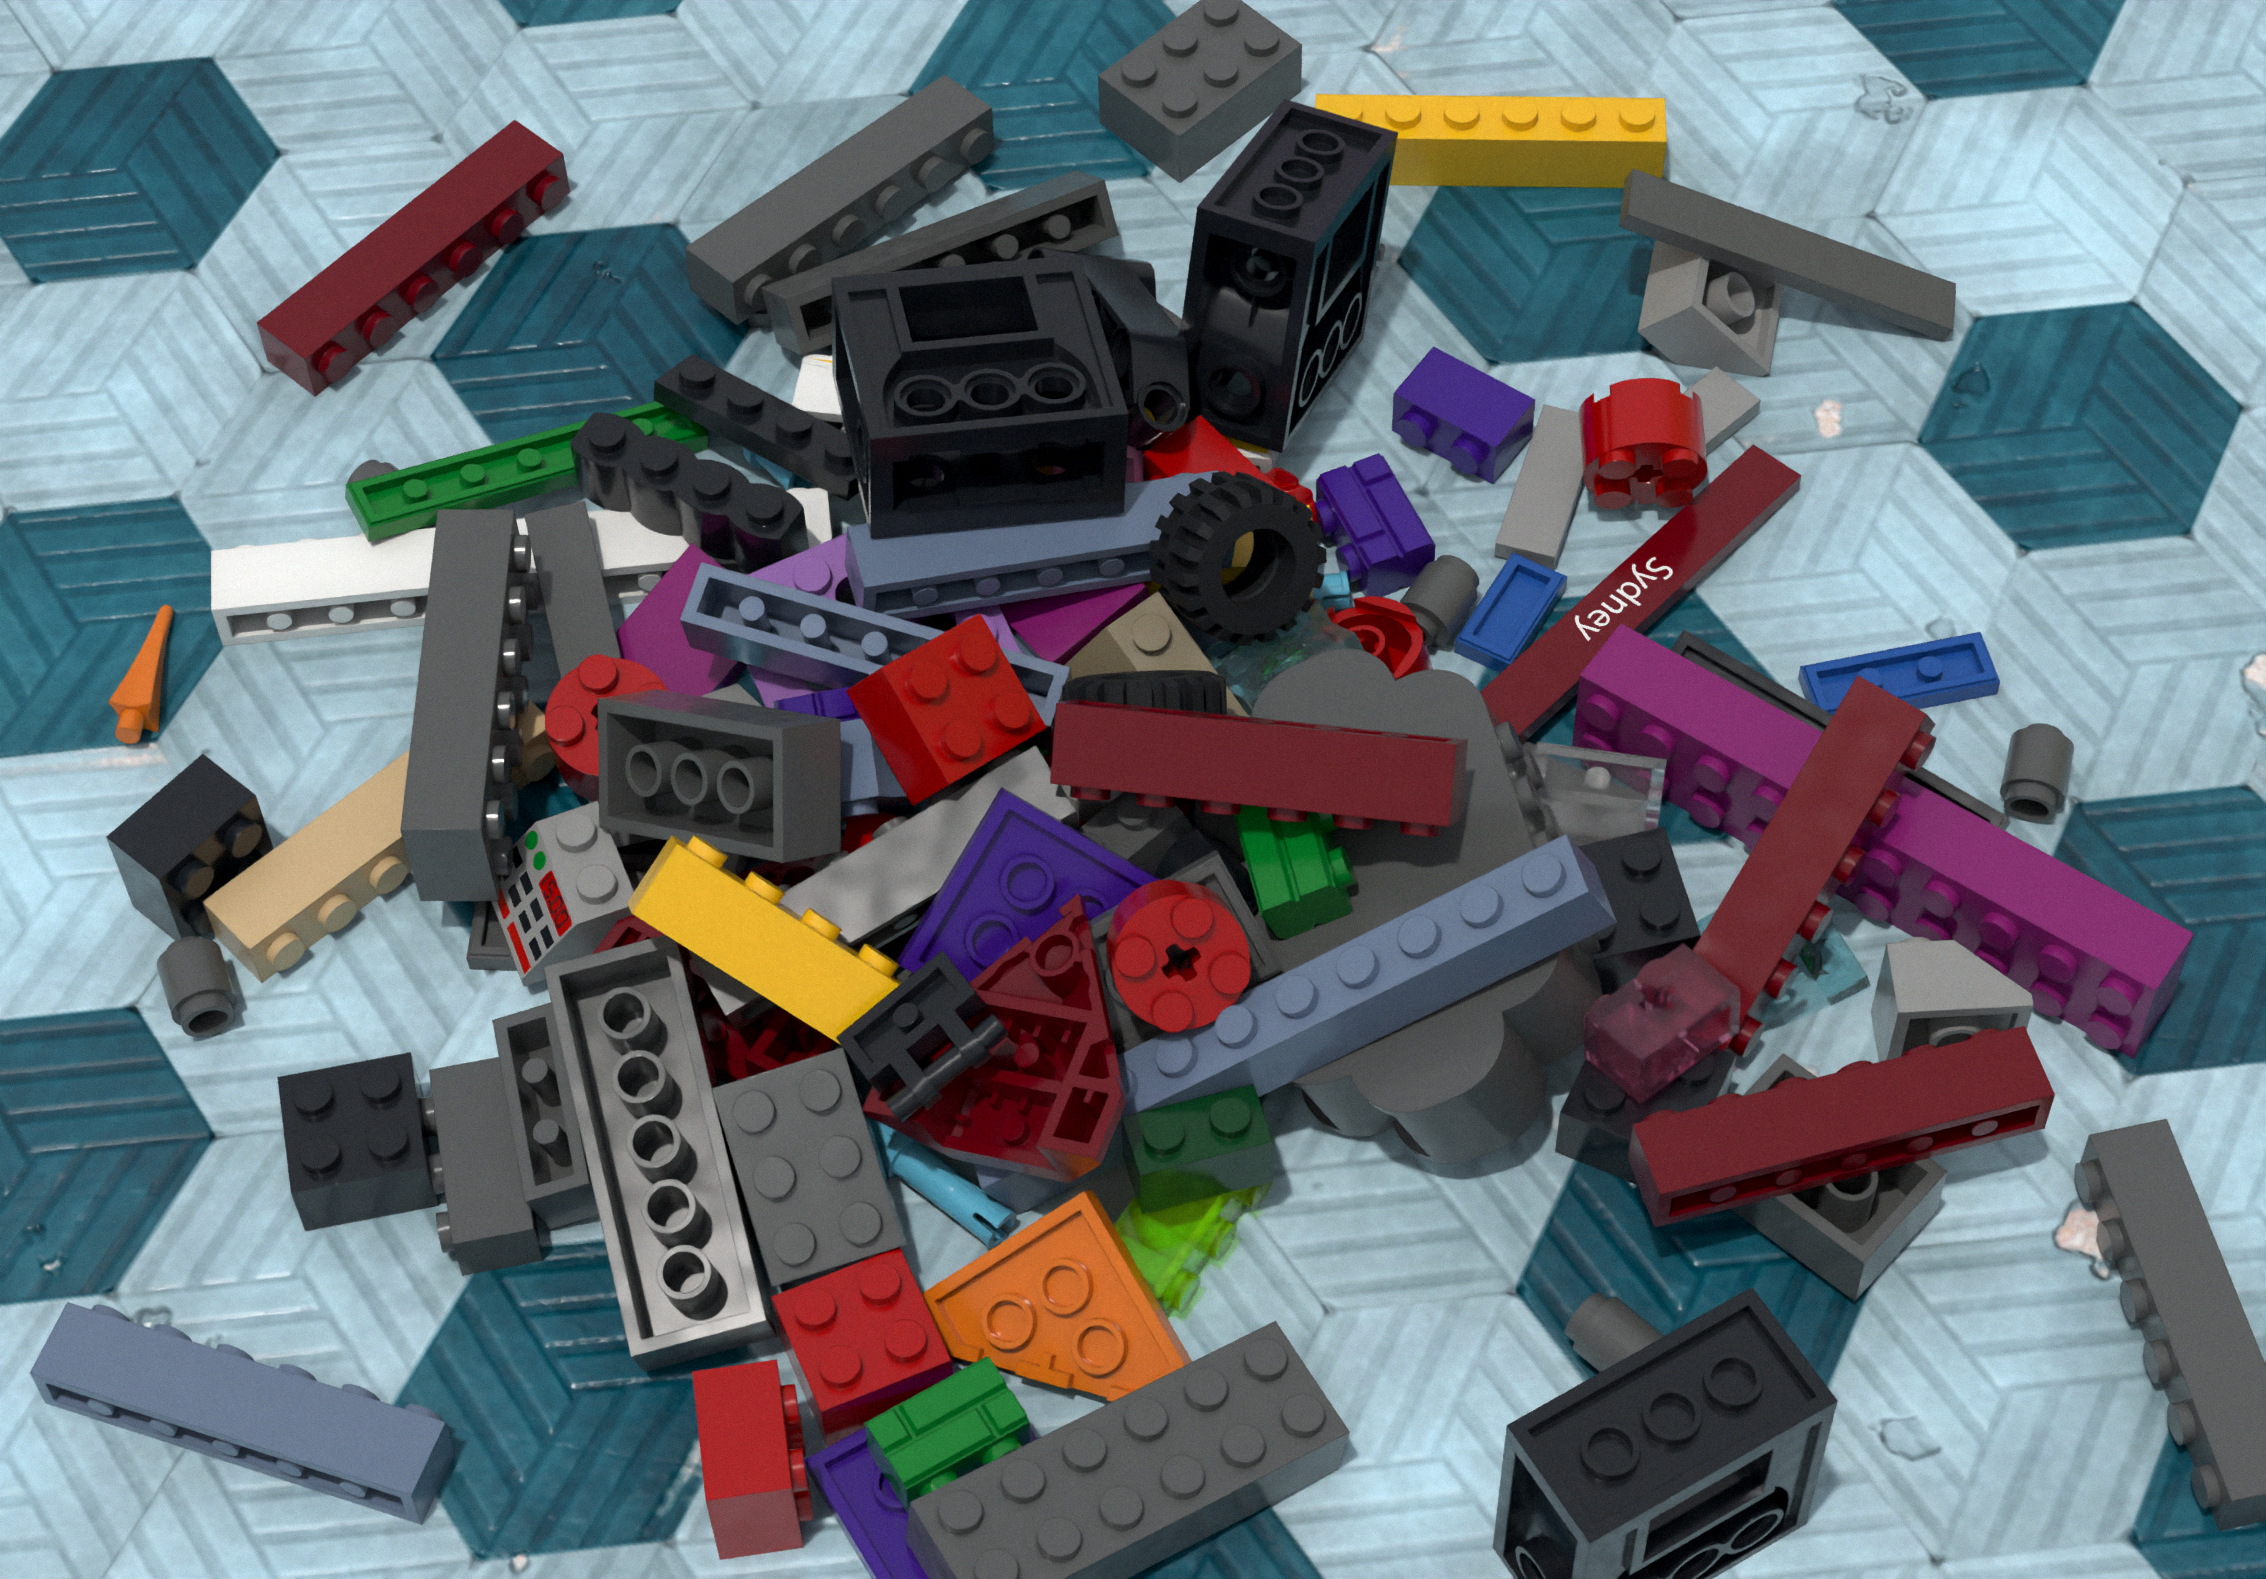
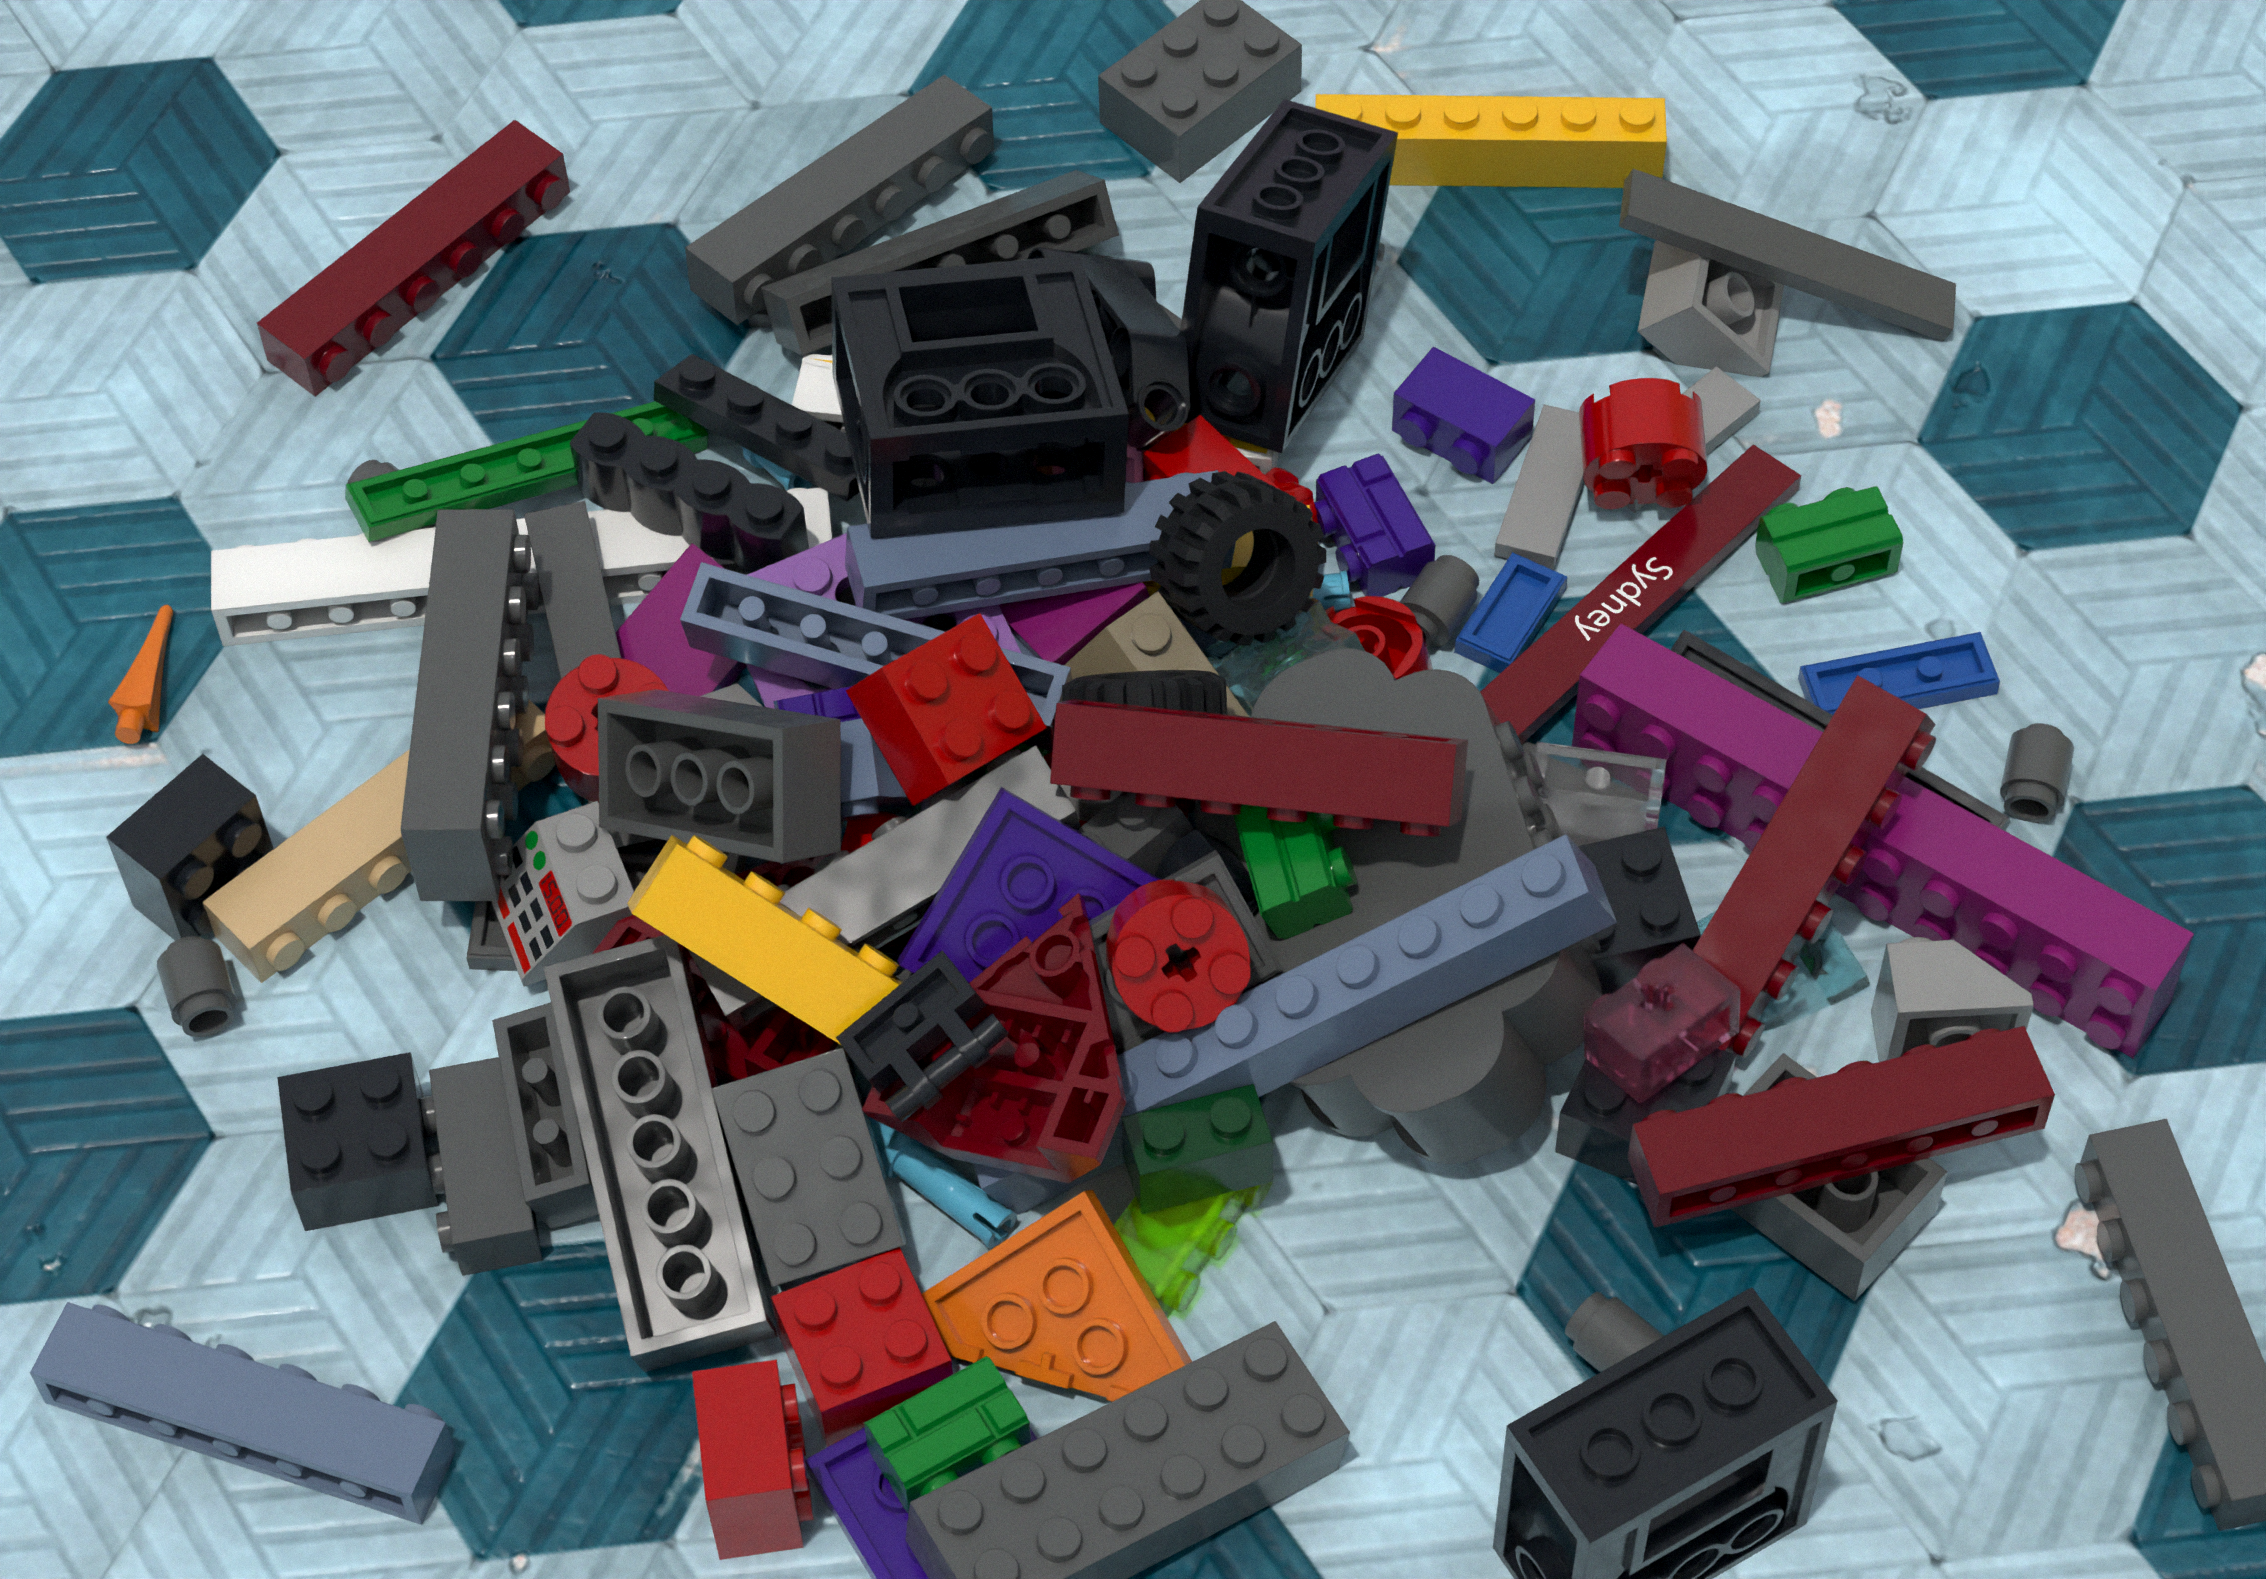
none -> green brick [1755,486,1904,603]

